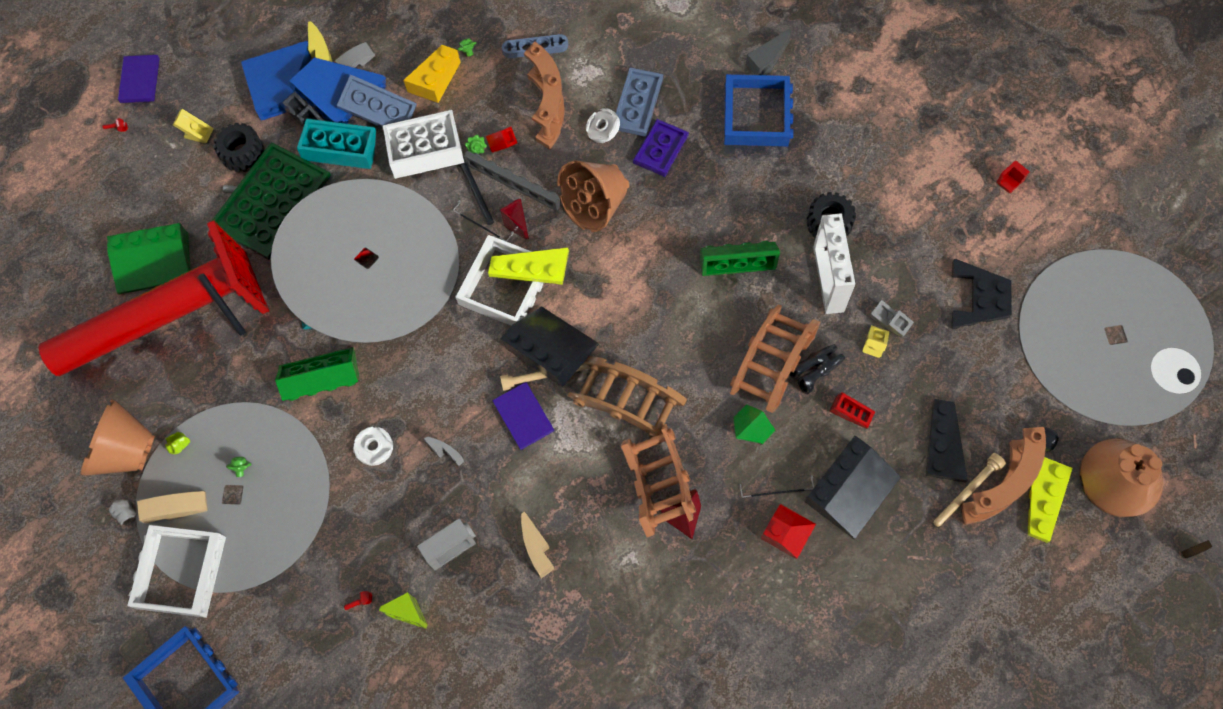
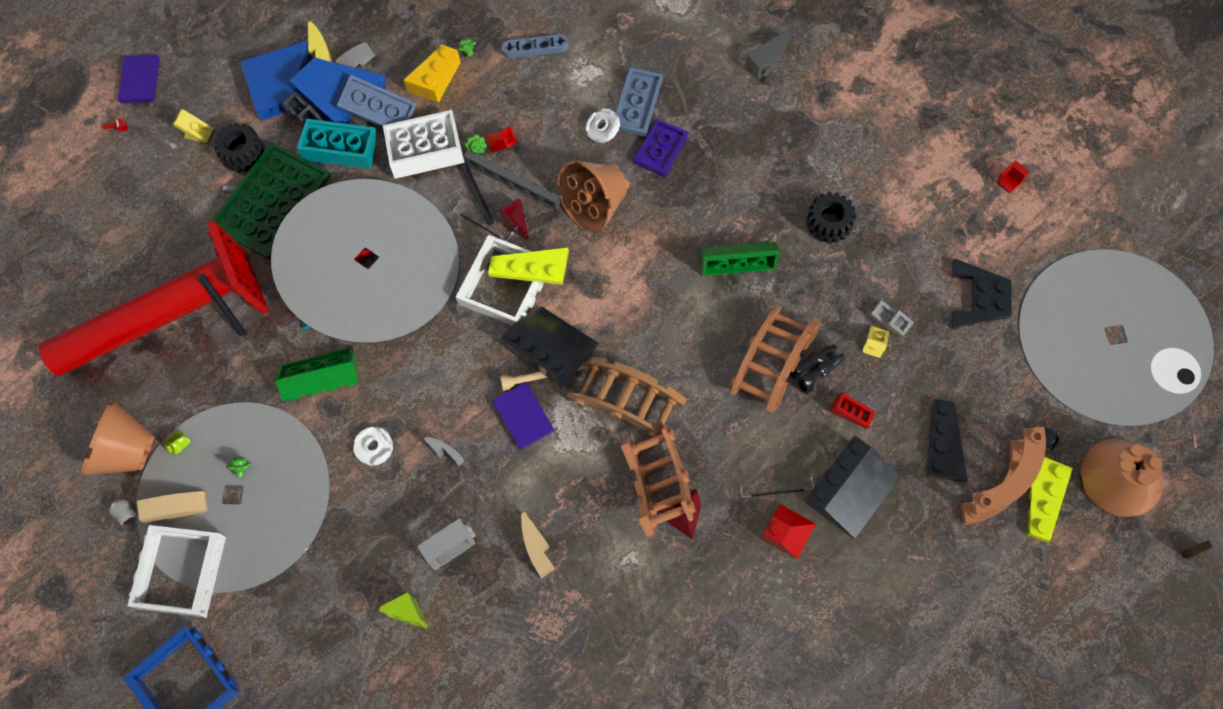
green slope [107,223,191,295] -> none
red hand [344,591,372,610] -> none
nougat fence [524,41,565,150] -> none
blue window [724,74,793,147] -> none
green slope [733,404,776,444] -> none
white window [813,214,855,314] -> none
tan piece [933,453,1006,527] -> none

